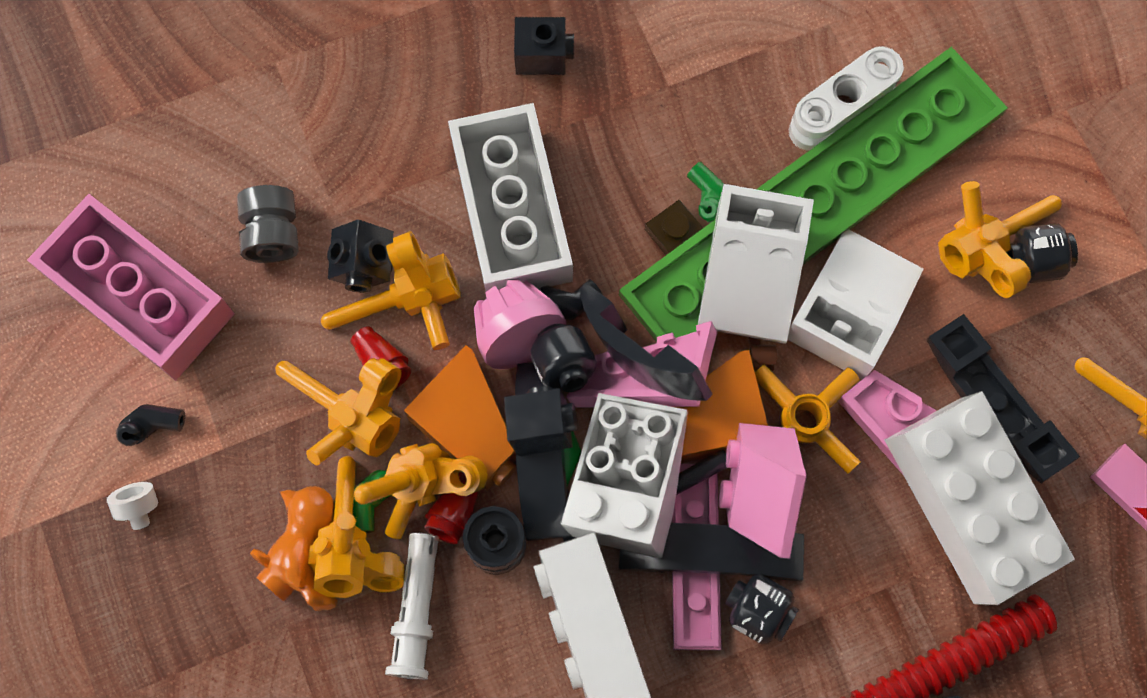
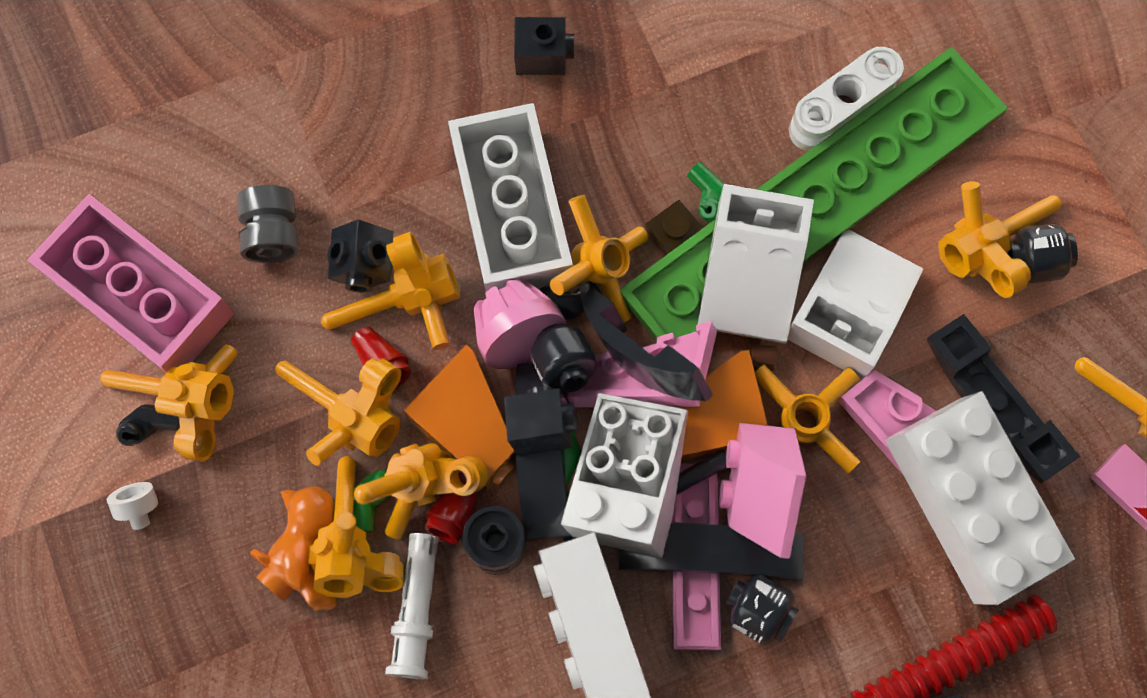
none -> light orange piece [100,344,238,462]
none -> light orange bar [550,195,648,322]

